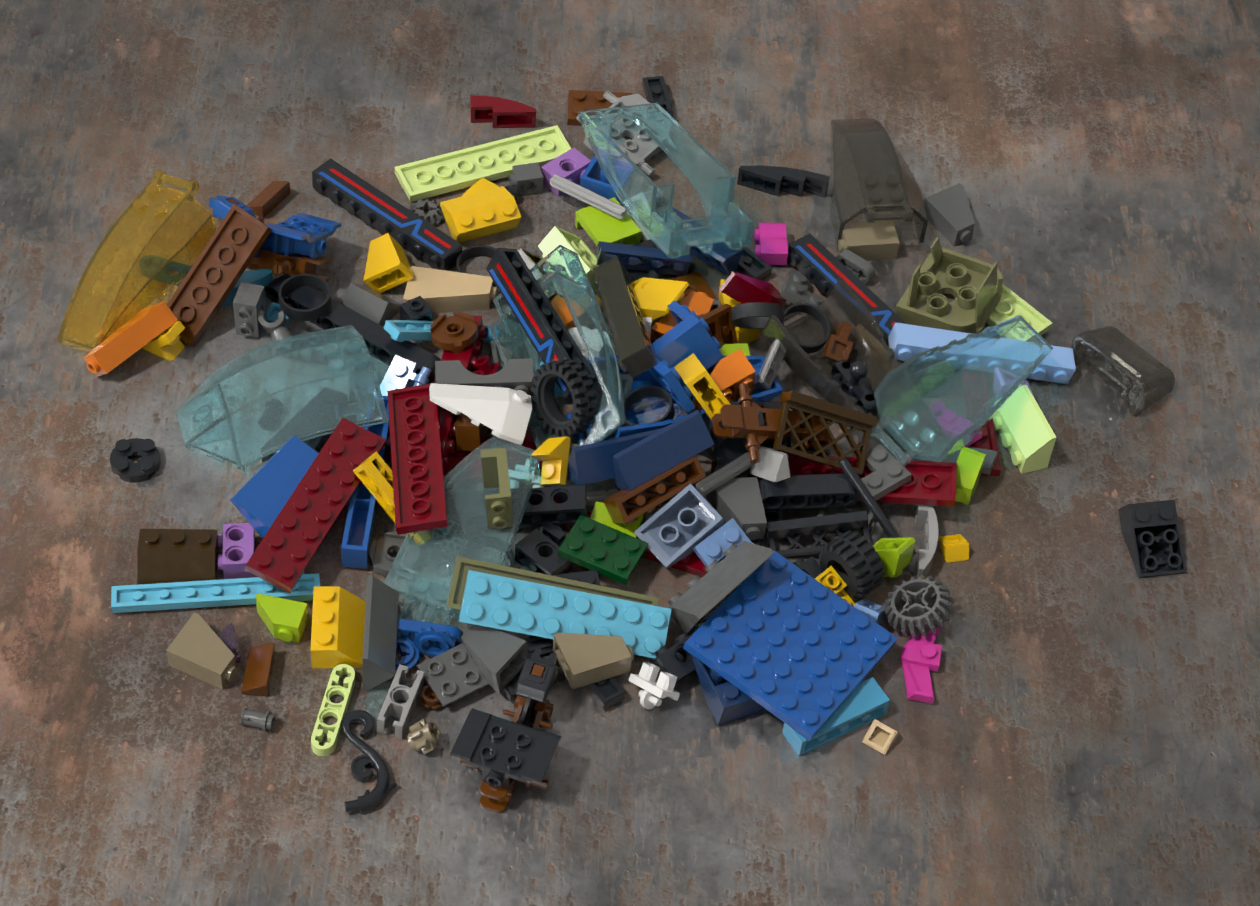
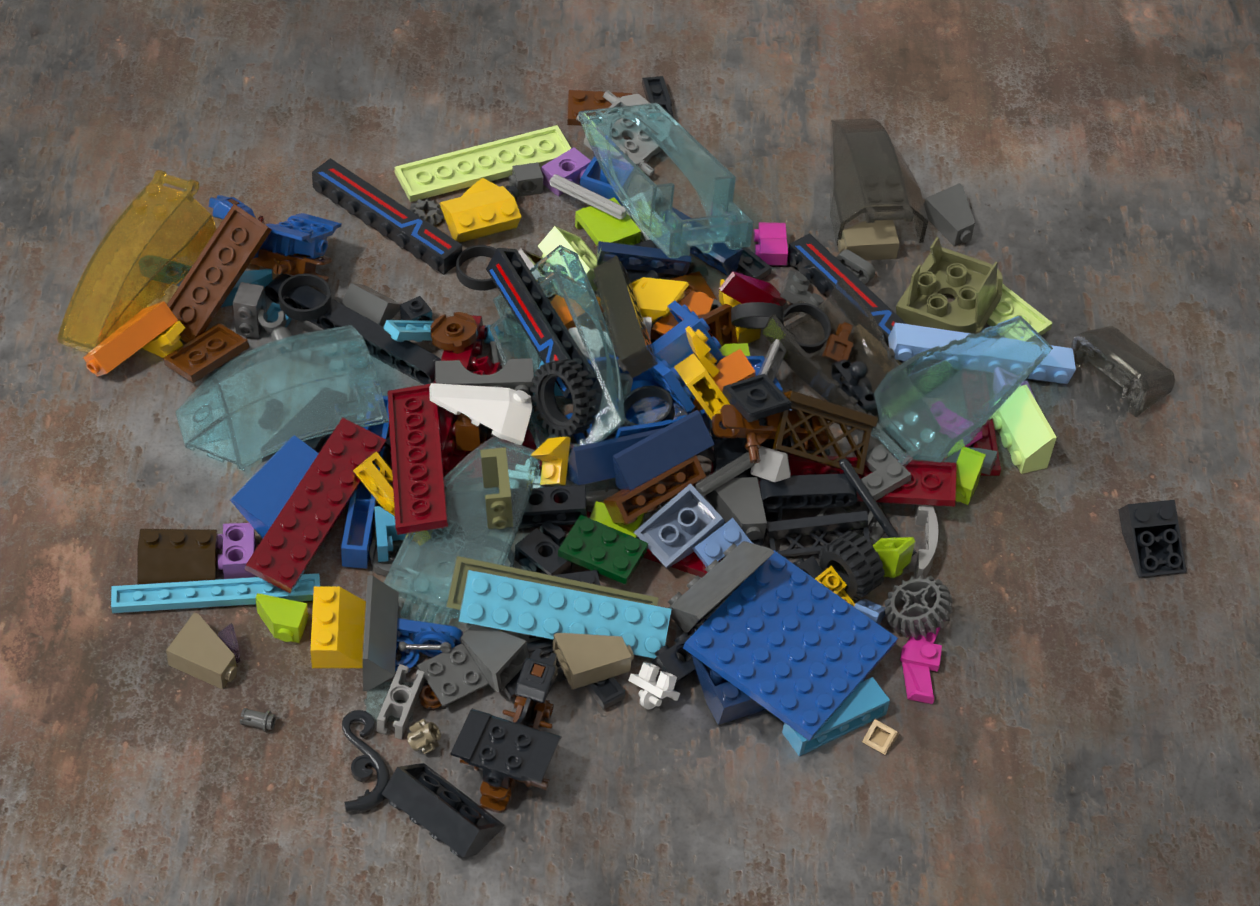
black plate [110,438,161,483] -> none
reddish brown slope [241,643,276,696] -> none
reddish brown slope [247,181,291,218] -> none
yellowish green beam [311,664,355,757] -> none
yellow slope [363,233,414,293] -> none
plate [376,355,431,396] -> none
tan slope [403,266,497,314] -> none
dark red slope [470,95,536,128] -> none
black slope [737,165,830,198] -> none
yellow slope [938,534,969,563] -> none
none -> reddish brown plate [163,323,250,383]
none -> dark azure slope [374,506,407,562]
none -> black slope [382,763,504,858]
none -> dark grey hinge [398,642,451,653]
none -> yellow slope [686,326,720,378]
none -> black plate [722,374,792,422]

